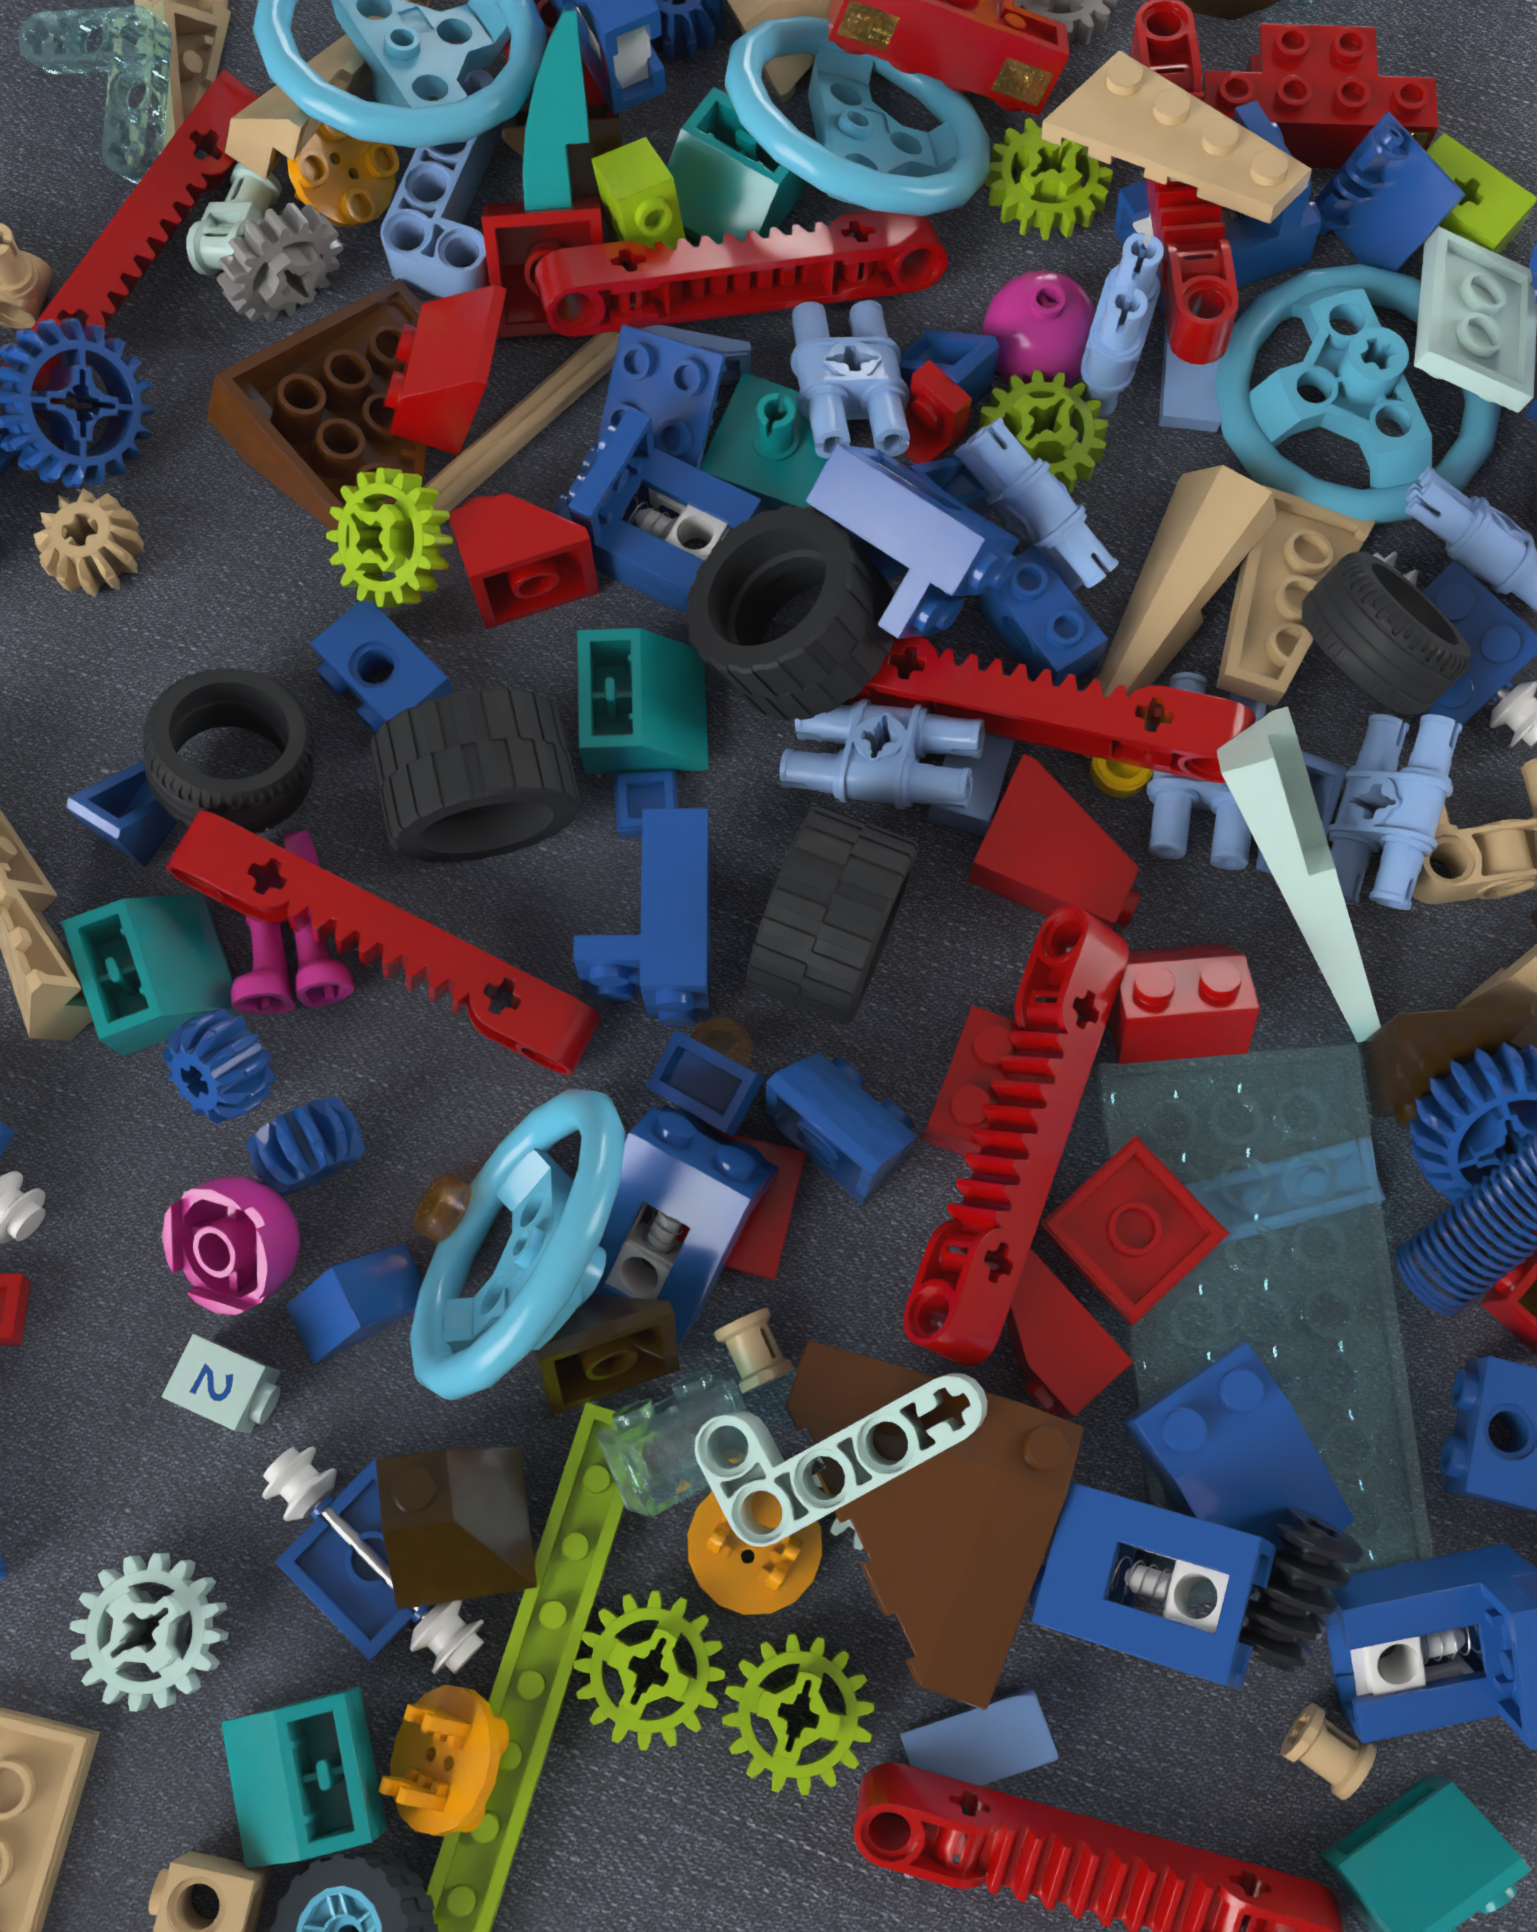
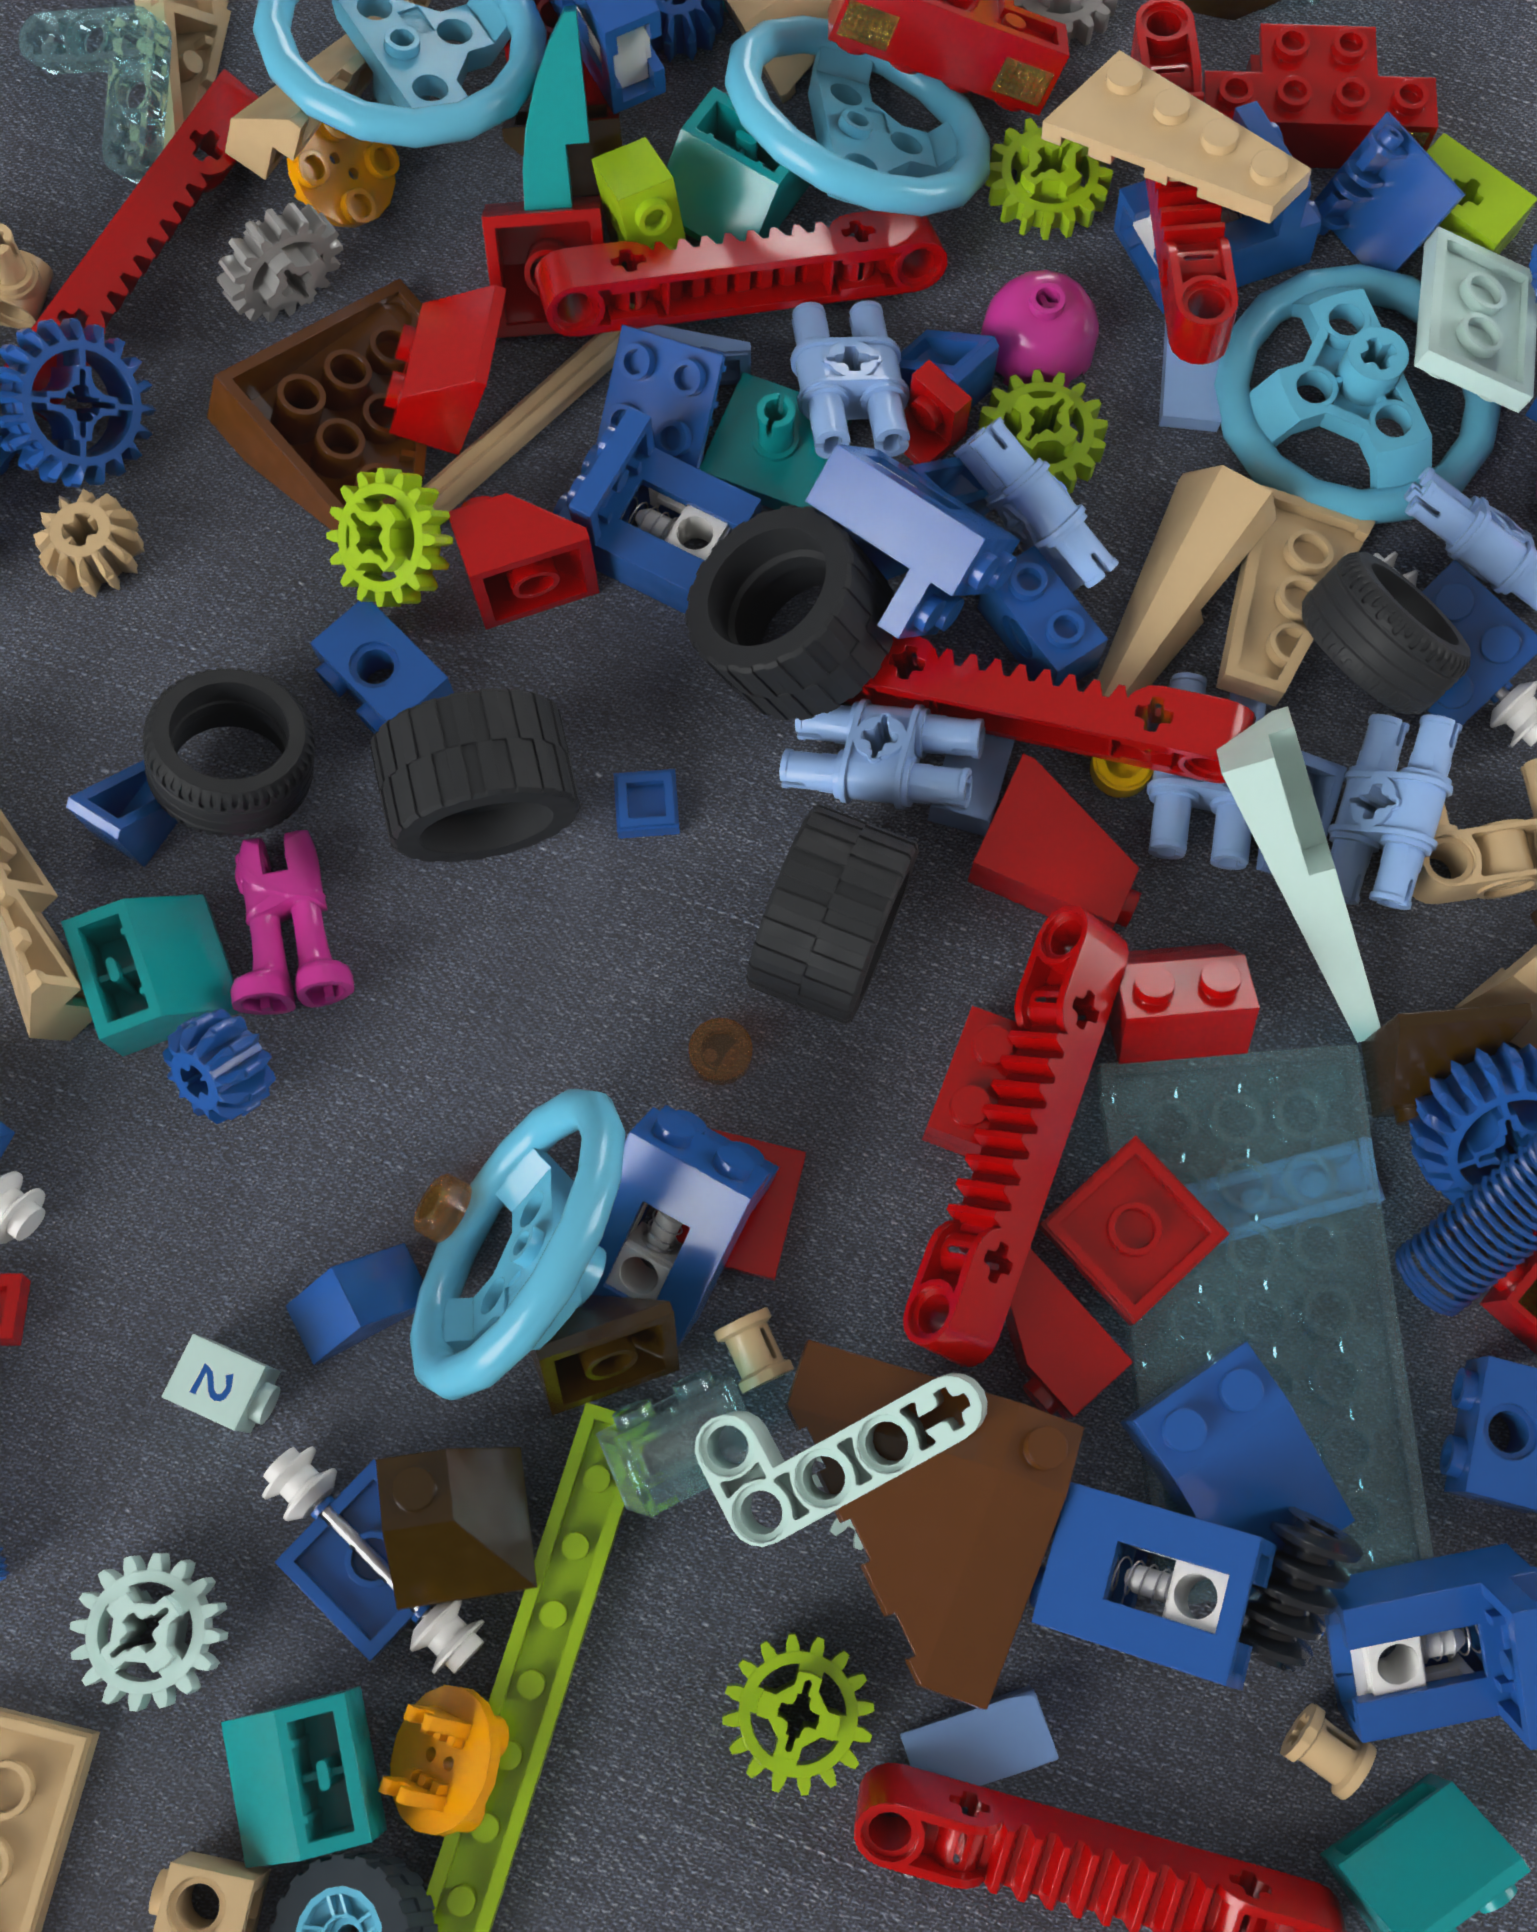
dark pink cylinder [162,1176,301,1315] -> none
red gear [165,810,602,1076] -> none
light aqua connector [186,163,282,275] -> none
blue gear [246,1097,366,1196] -> none
light blue beam [380,69,503,298] -> none
blue brick [573,808,711,1027] -> none
lime gear [574,1590,726,1751] -> none
teal slope [577,628,709,775] -> none
blue slope [645,1030,765,1137] -> none
light orange plate [687,1490,822,1615] -> none
blue slope [766,1052,918,1206] -> none
light blue pin [1080,233,1164,418] -> none

